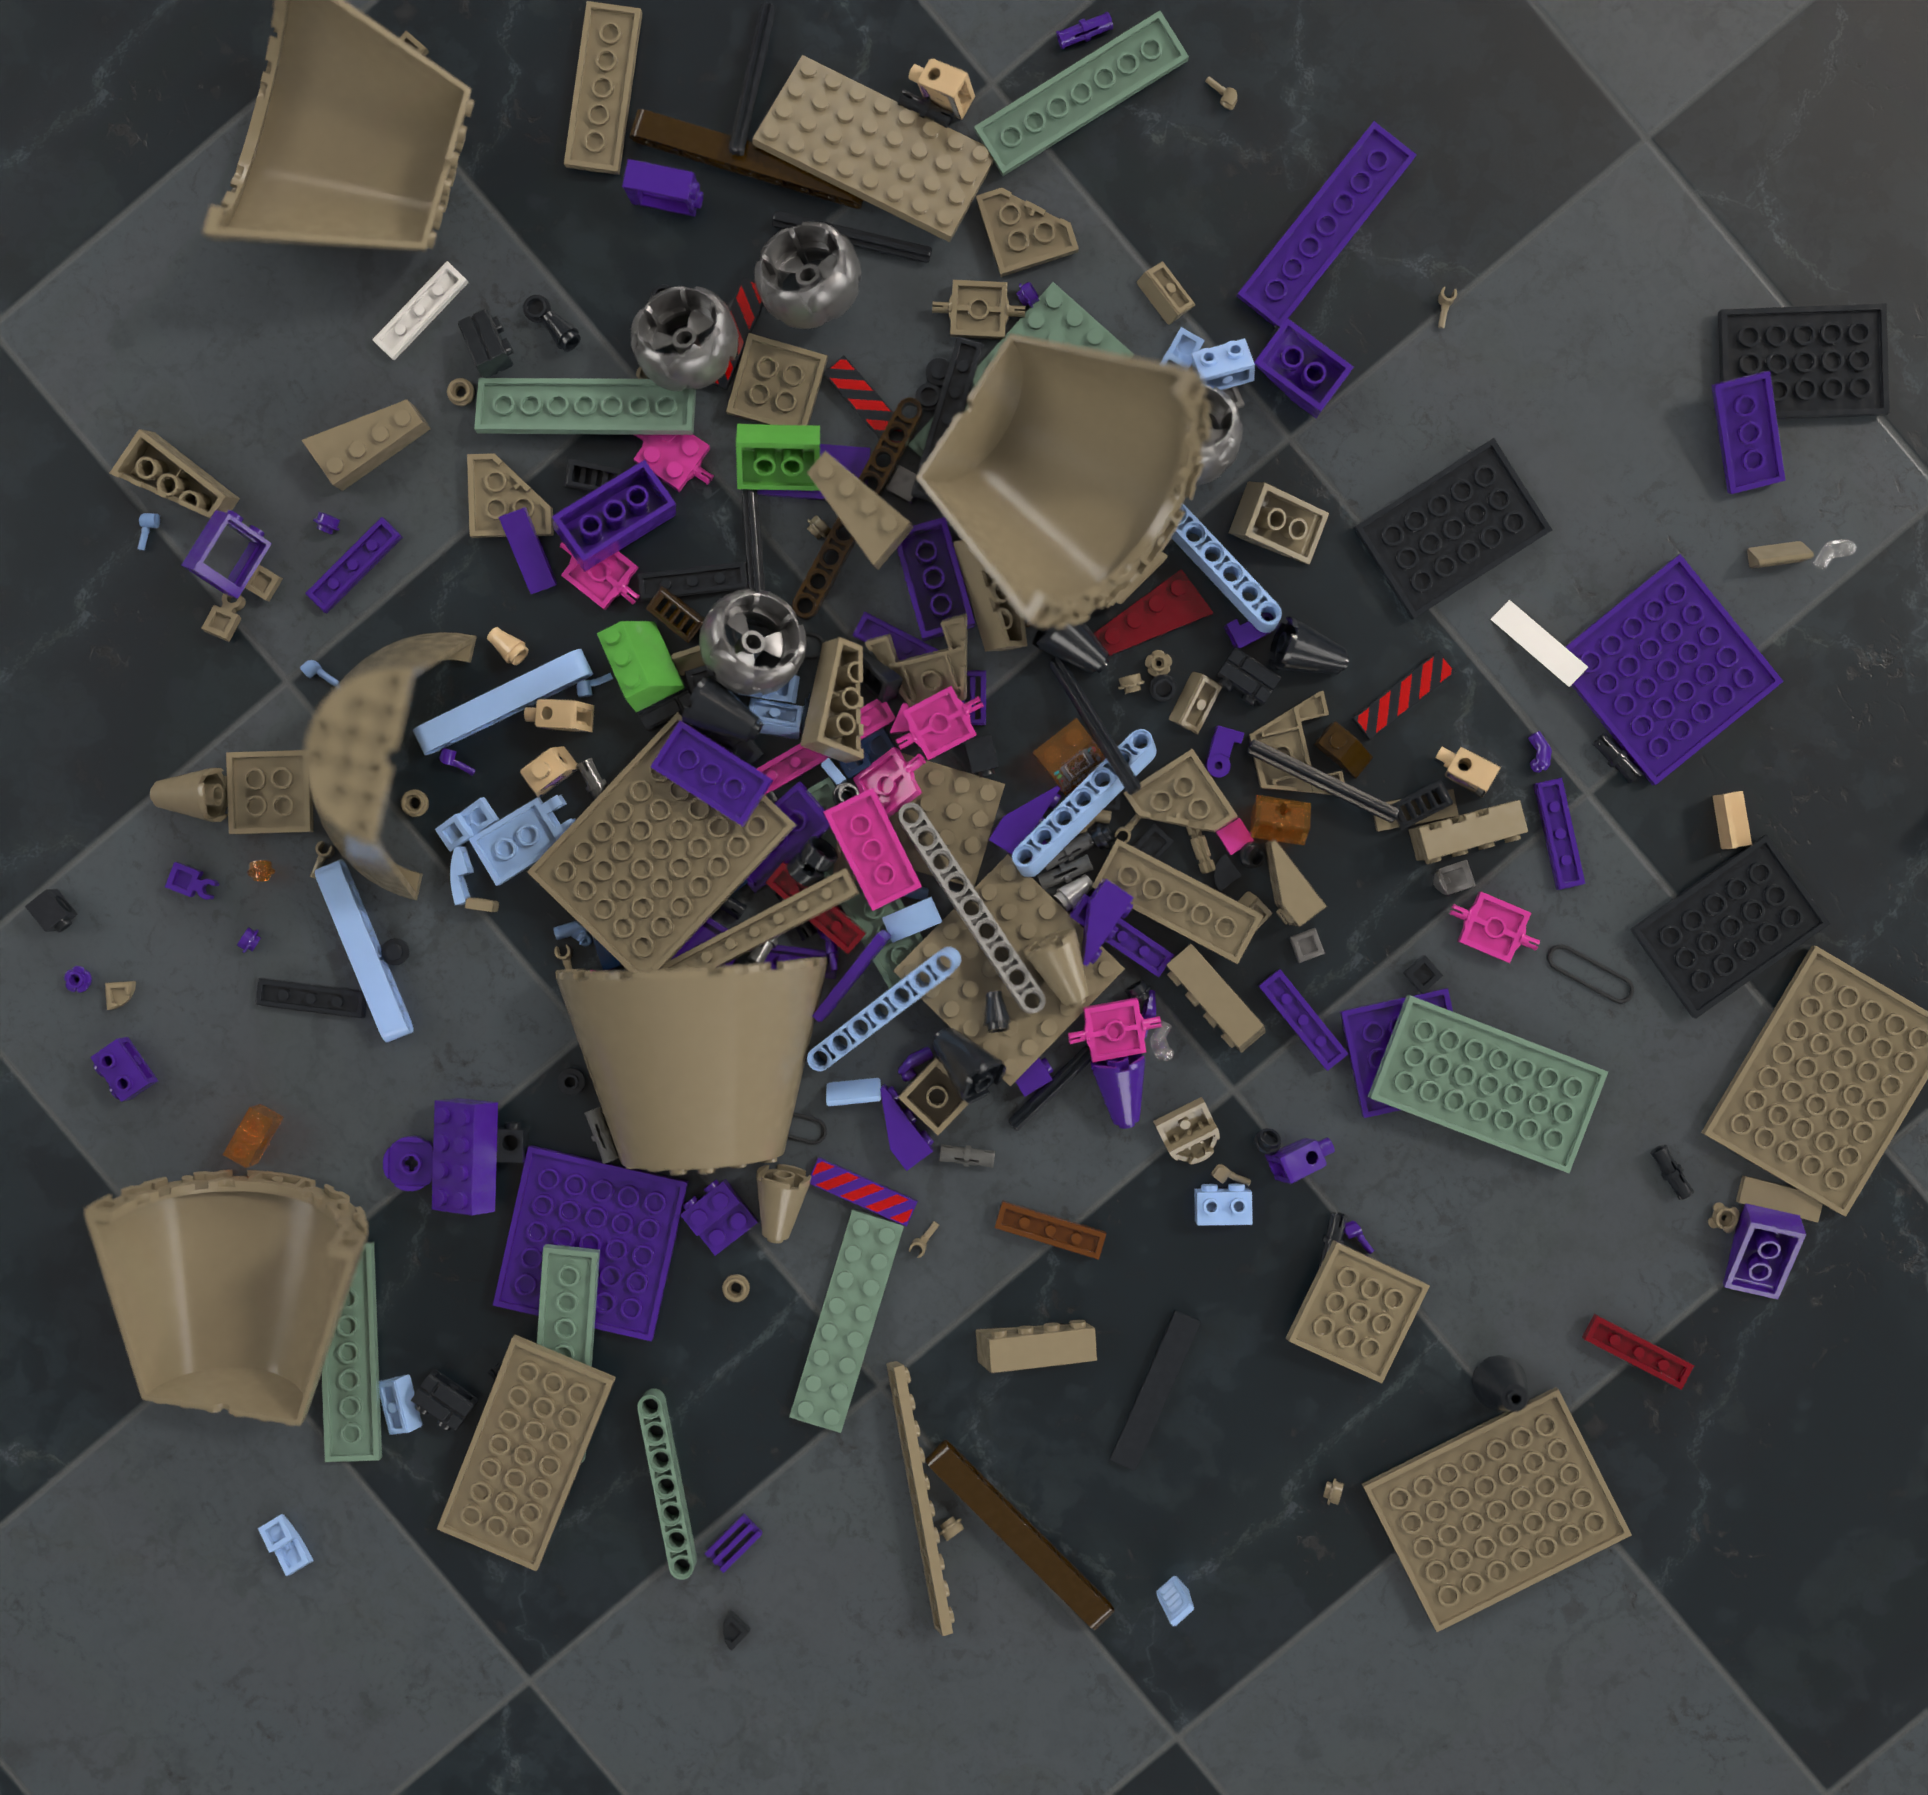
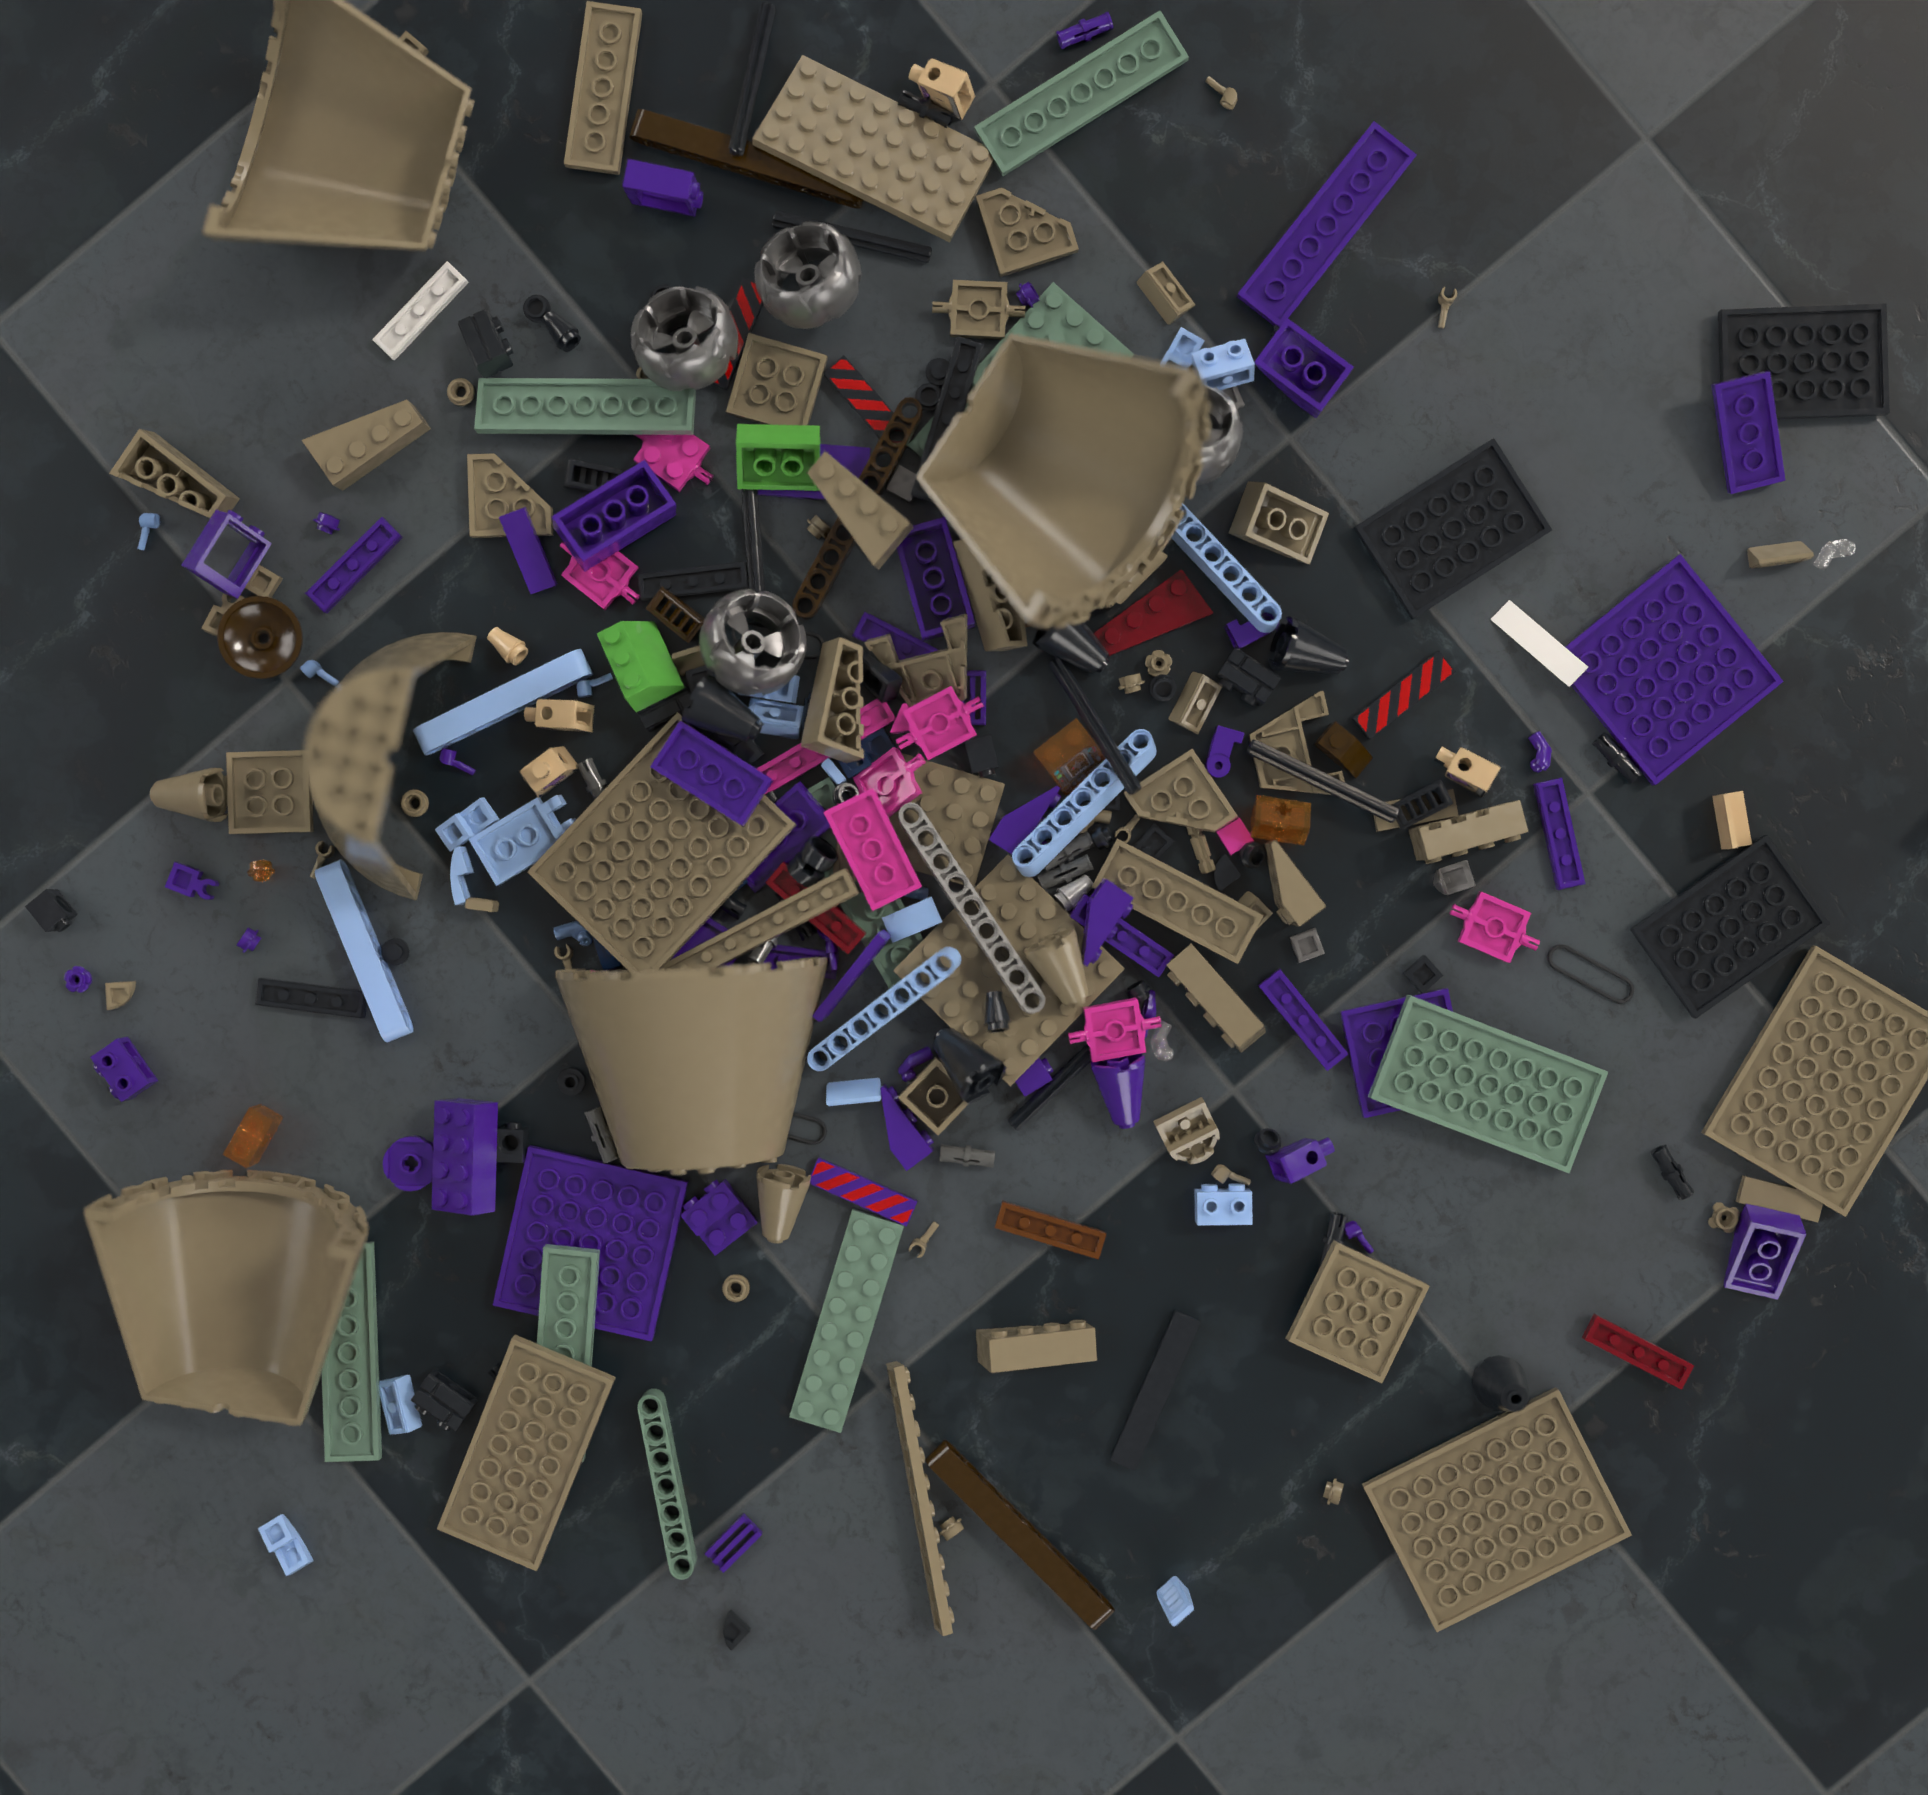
none -> dark brown dish [217,596,303,679]

